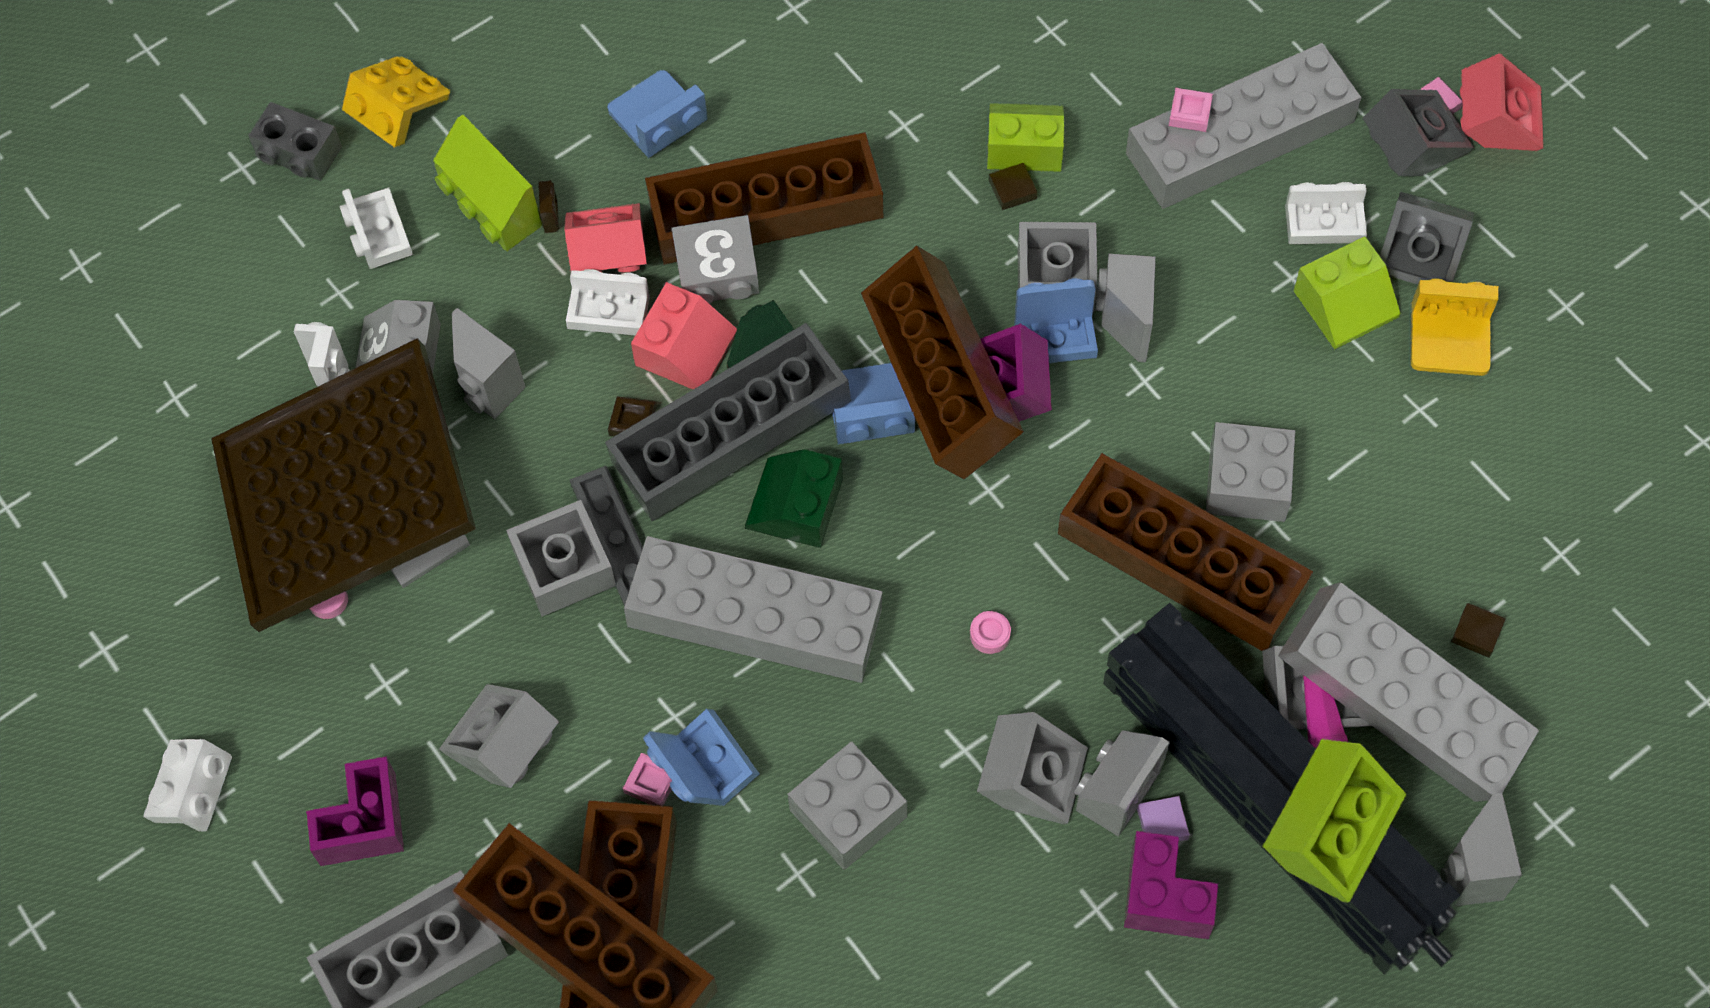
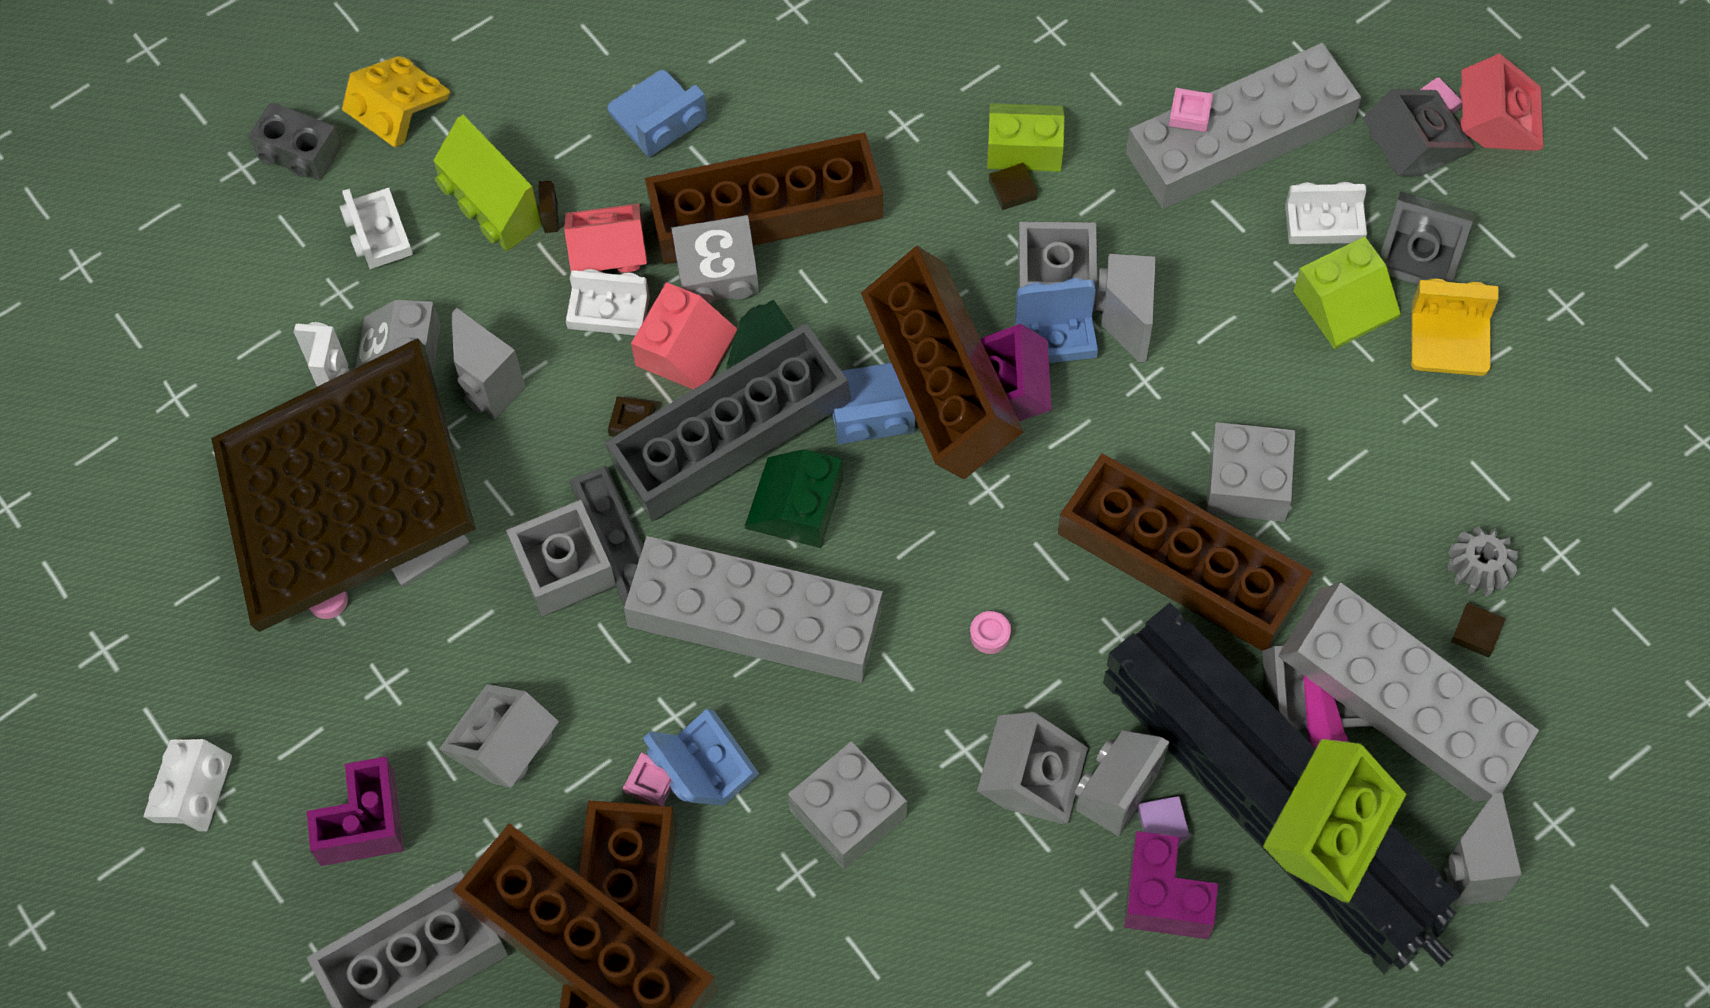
none -> light grey gear [1447,526,1518,597]

